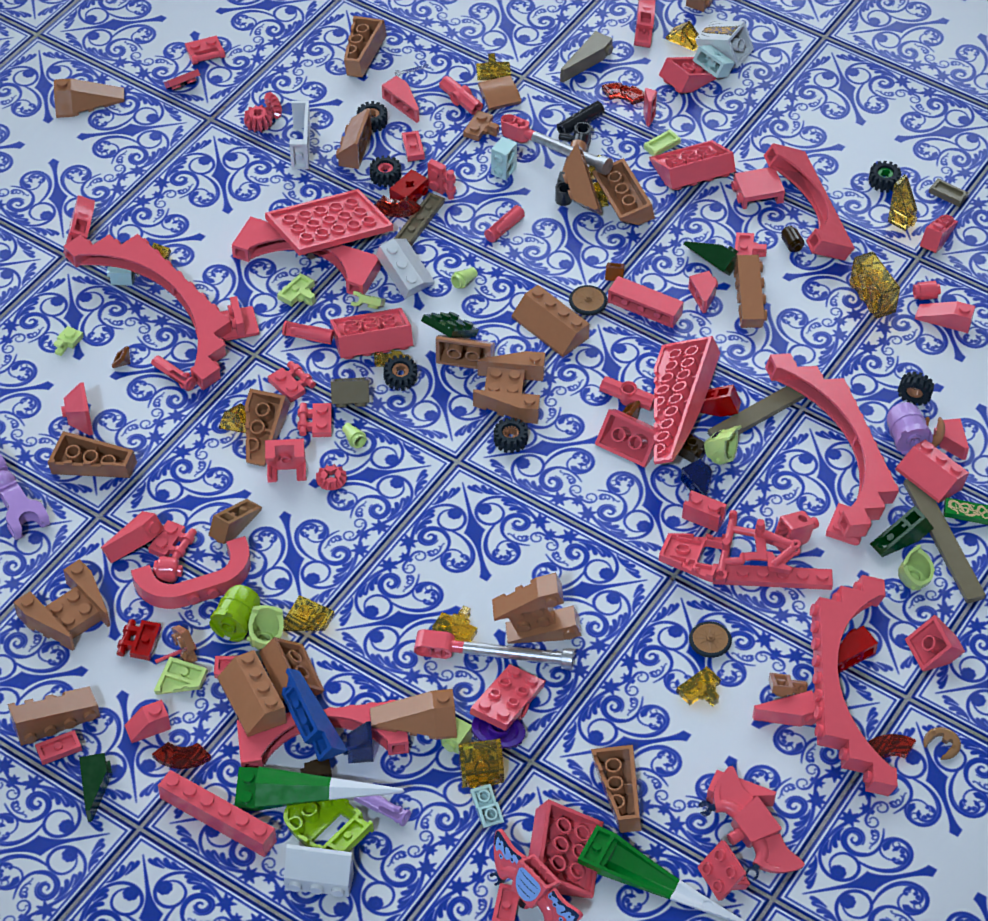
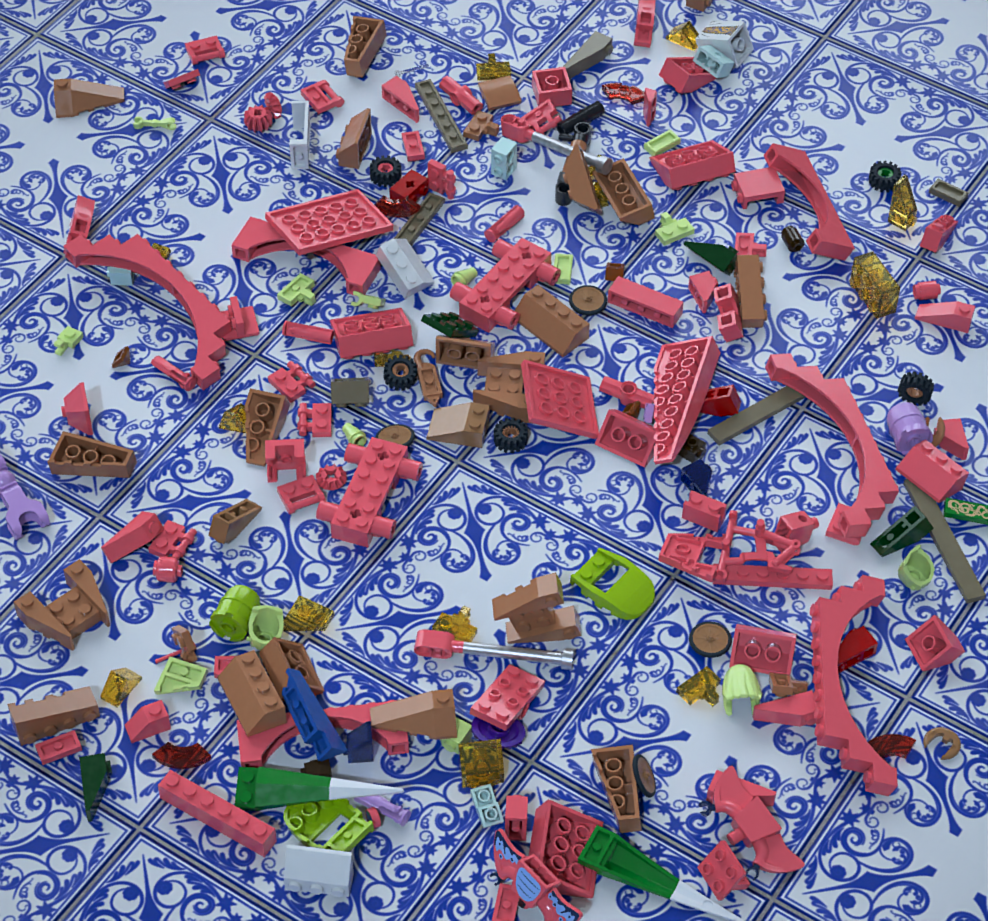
red plate [116,619,162,661] -> none
coral arch [131,536,251,609] -> none
black bush [357,101,388,132] -> none
yellowish green helmet [704,425,742,465] -> none
none -> clear yellow slope [100,667,142,708]
none -> yellowish green piece [133,117,176,130]
none -> coral plate [277,475,326,514]
none -> coral plate [301,80,344,114]
none -> coral piece [316,437,423,548]
none -> coral tile [365,807,381,829]
none -> medium nougat wheel [375,424,415,447]
none -> nougat plate [414,349,443,407]
none -> dark tan tile [415,79,468,153]
none -> medium nougat slope [426,402,490,448]
none -> coral piece [450,238,561,333]
none -> coral brick [505,795,528,841]
none -> coral plate [521,99,562,135]
none -> coral plate [521,359,599,439]
none -> coral brick [532,67,572,107]
none -> yellowish green tile [554,253,573,285]
none -> lime slope [570,548,655,620]
none -> wheel [632,754,656,798]
none -> lavender tile [643,403,654,423]
none -> yellowish green hinge [655,212,695,246]
none -> coral arch [713,283,744,343]
none -> yellowish green hair [722,664,762,716]
none -> coral slope [729,624,797,675]

